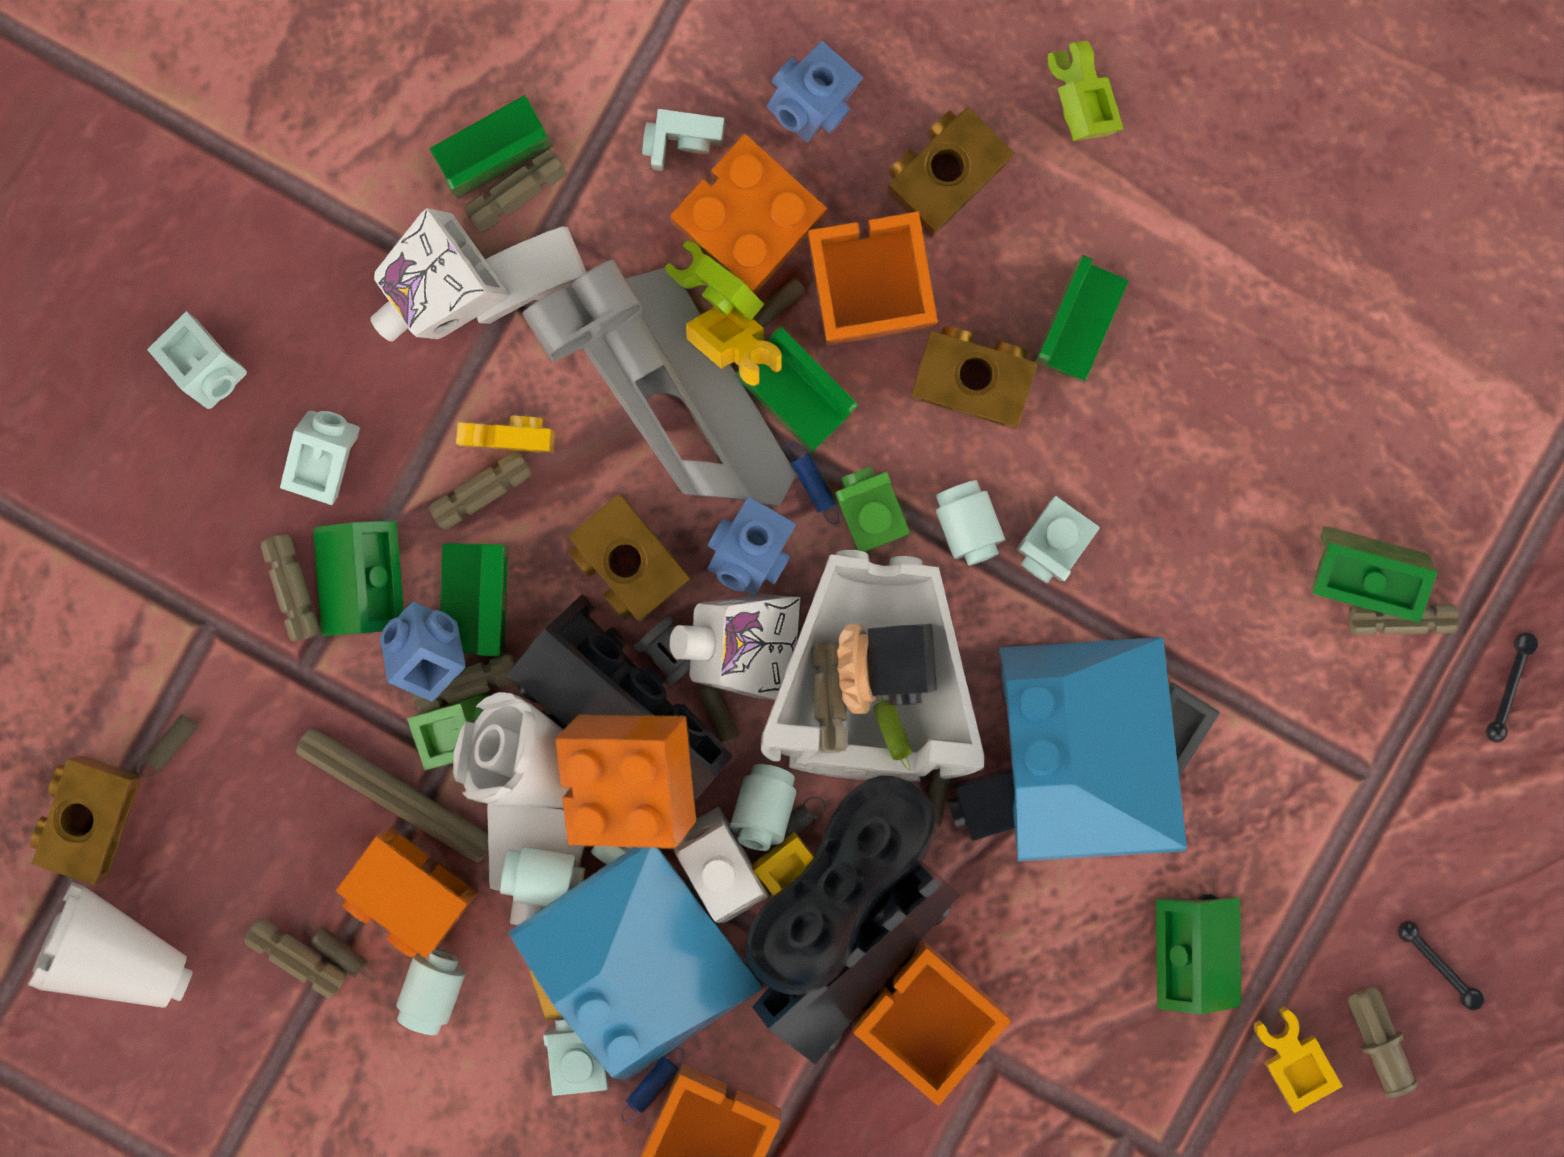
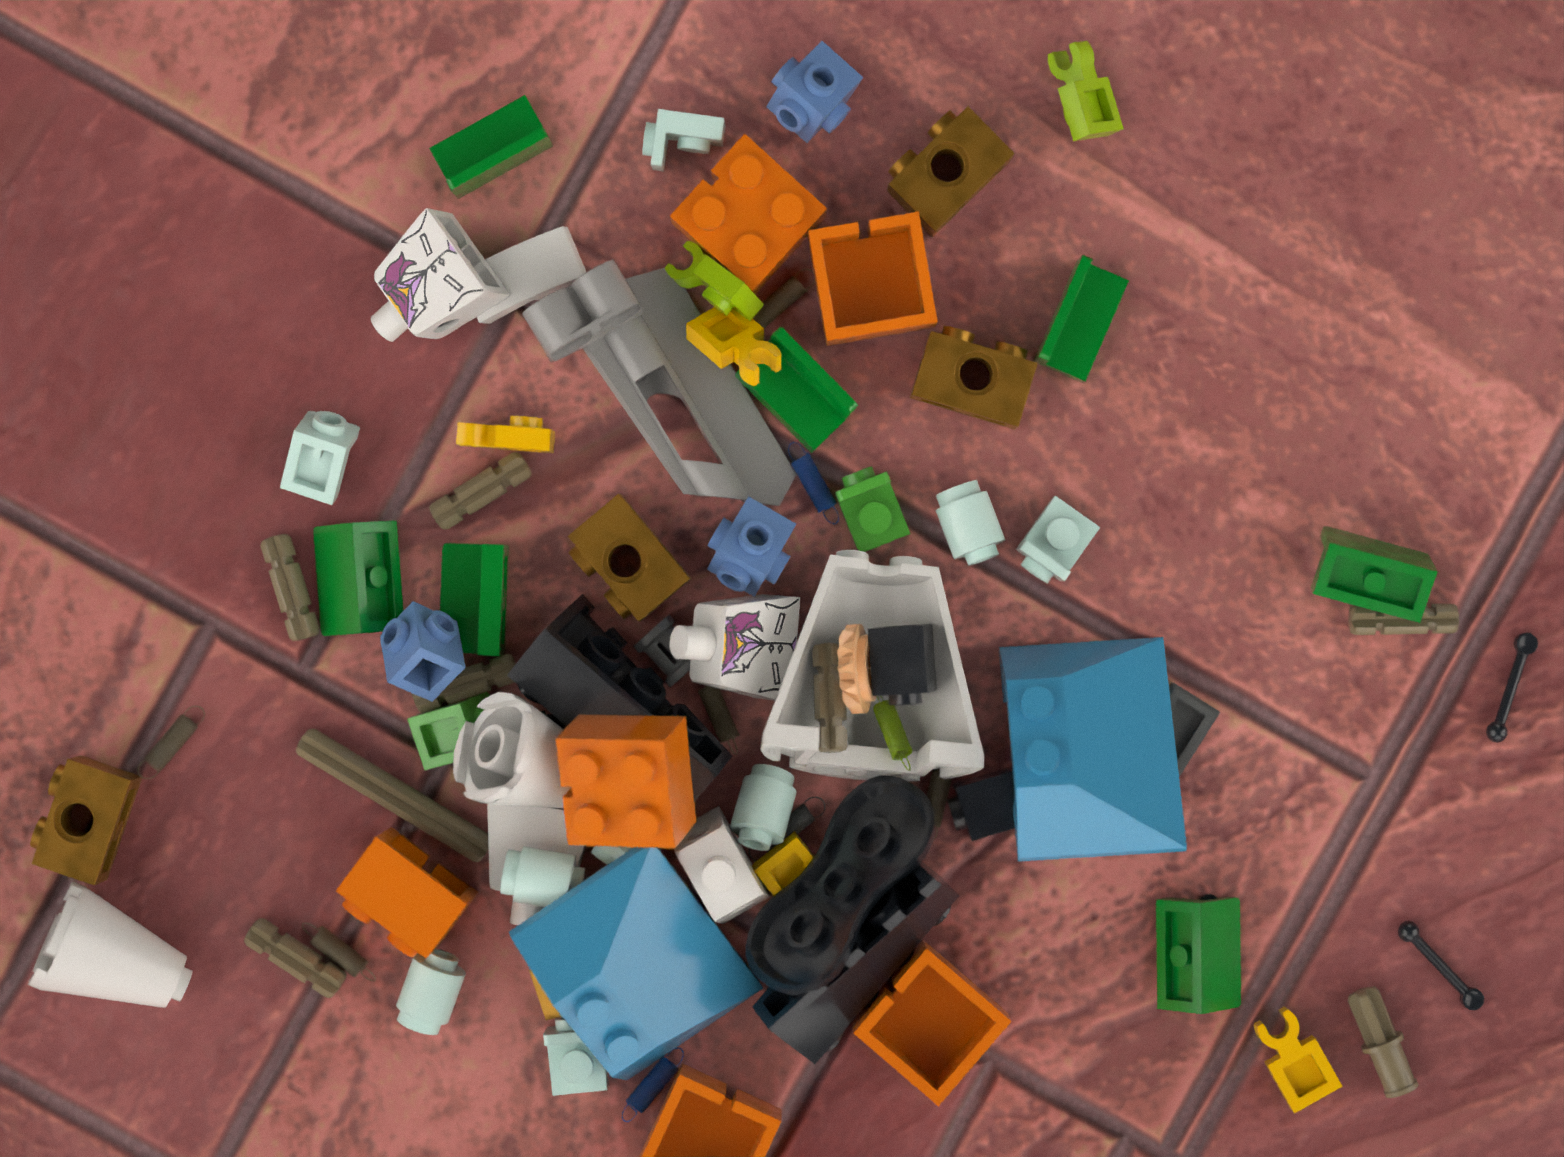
light aqua bracket [147,311,247,409] -> none
dark tan axle [465,149,566,232] -> none

